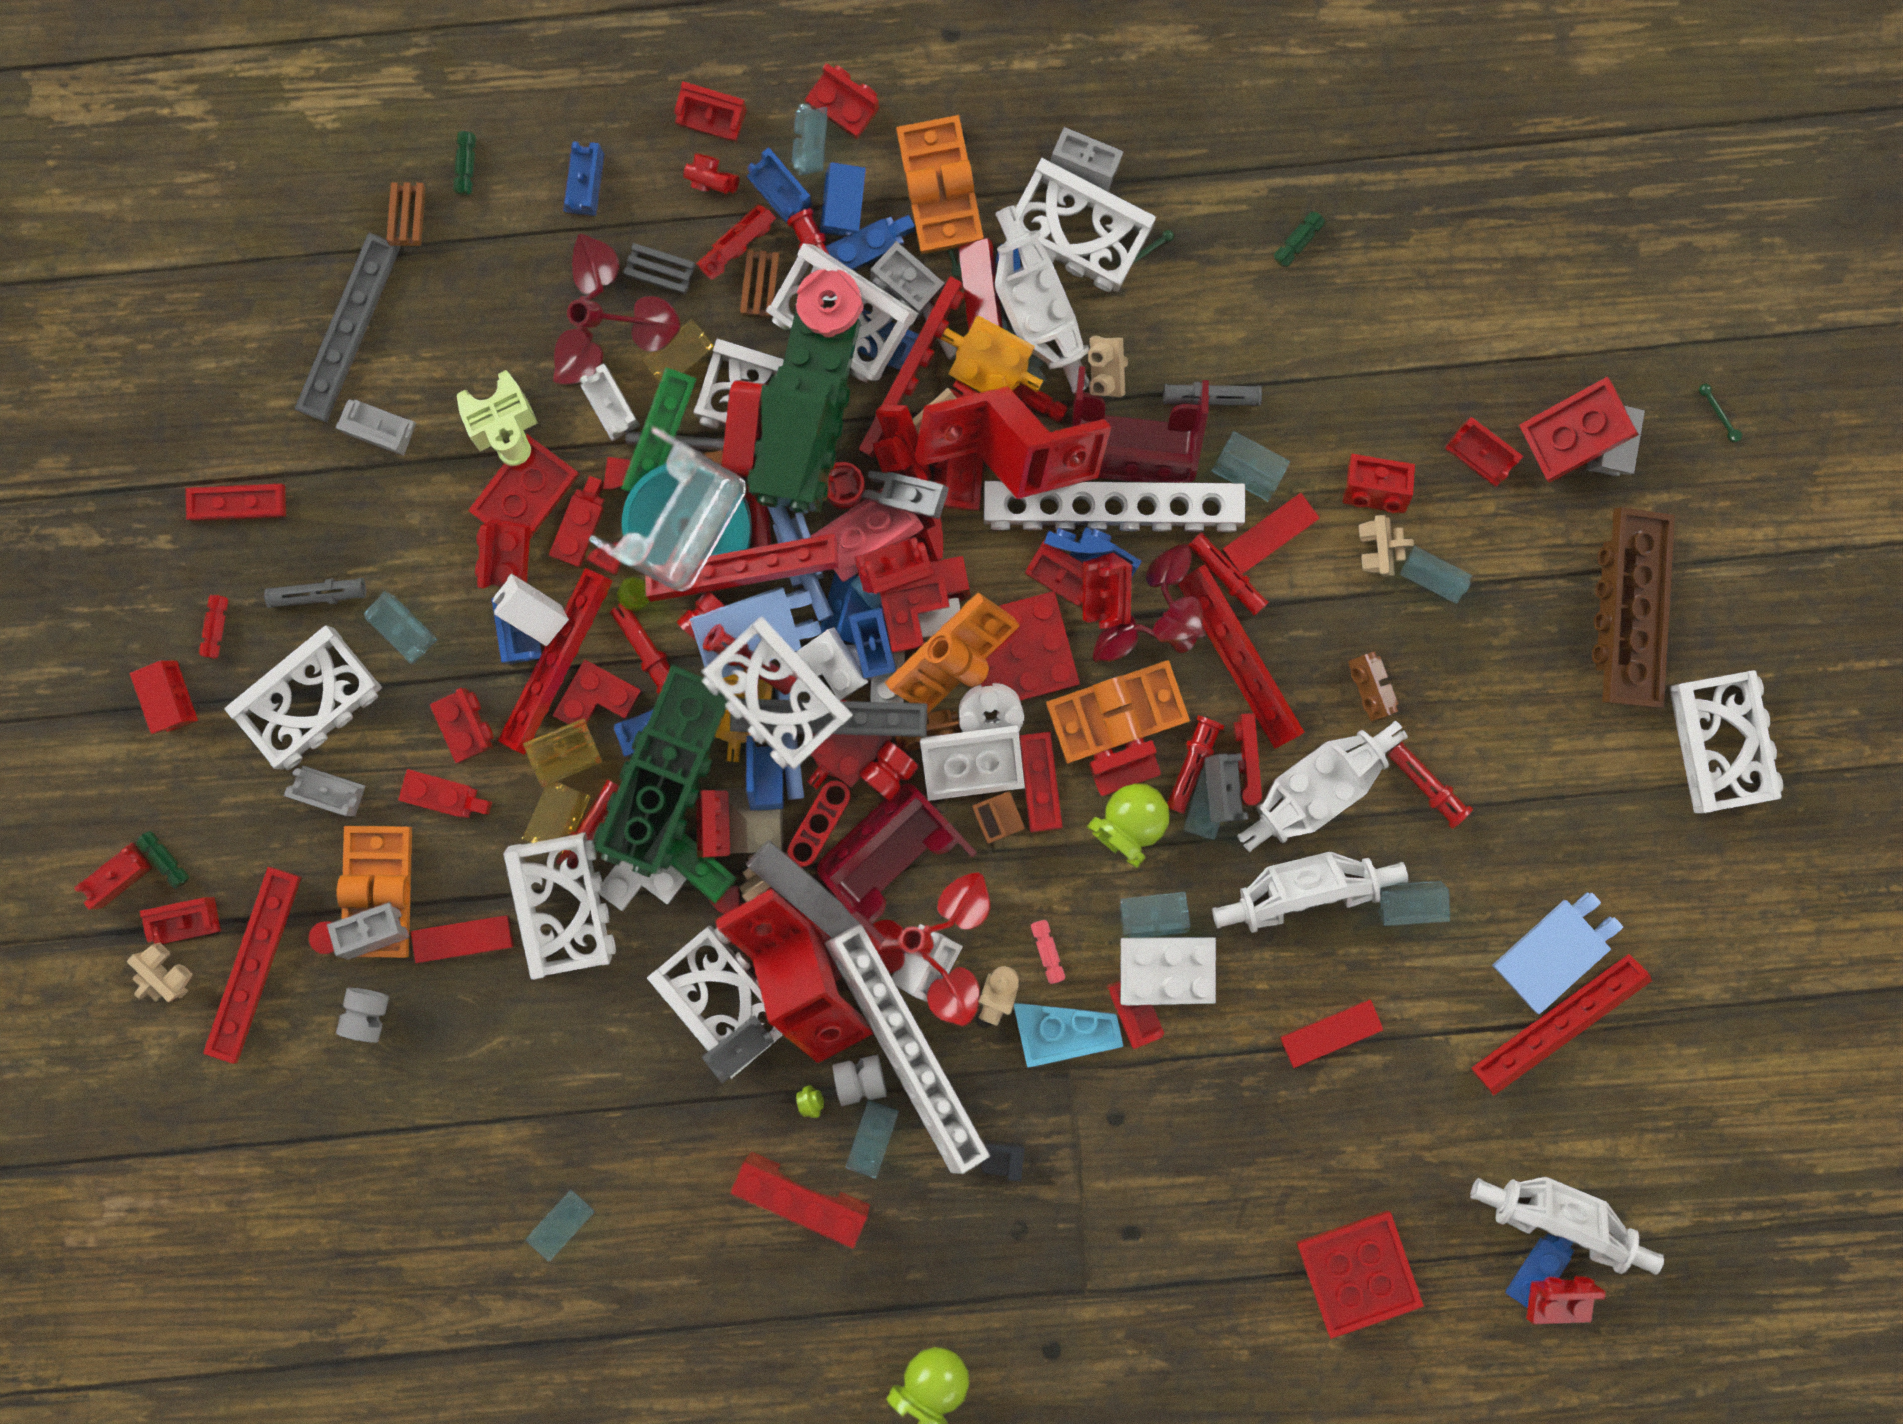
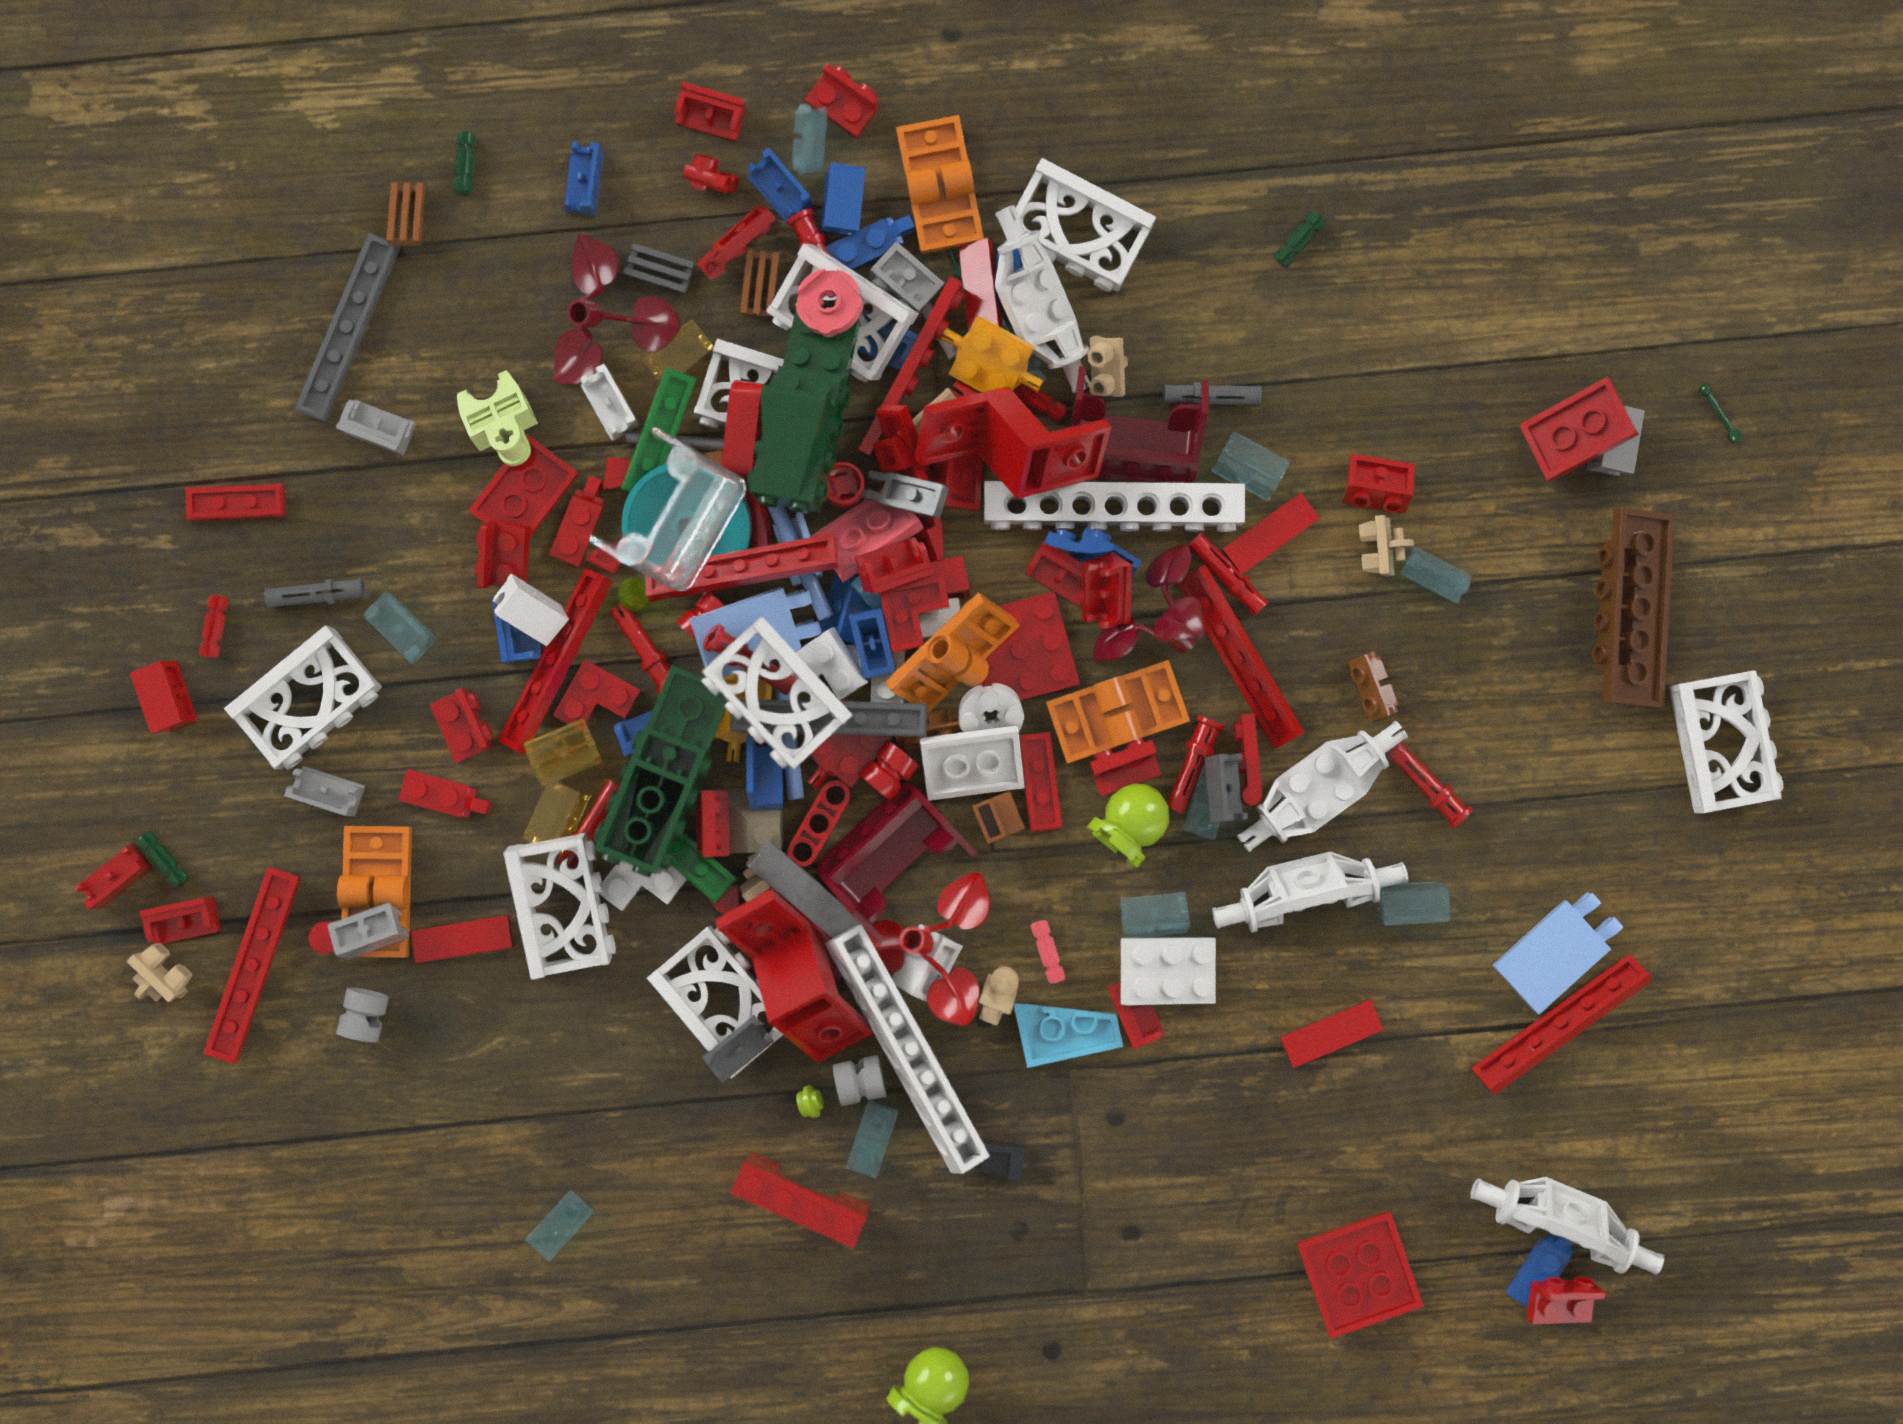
light grey hinge [1050,127,1124,192] -> none
dark green hinge [1117,230,1174,268] -> none
red hinge [1444,417,1523,487] -> none

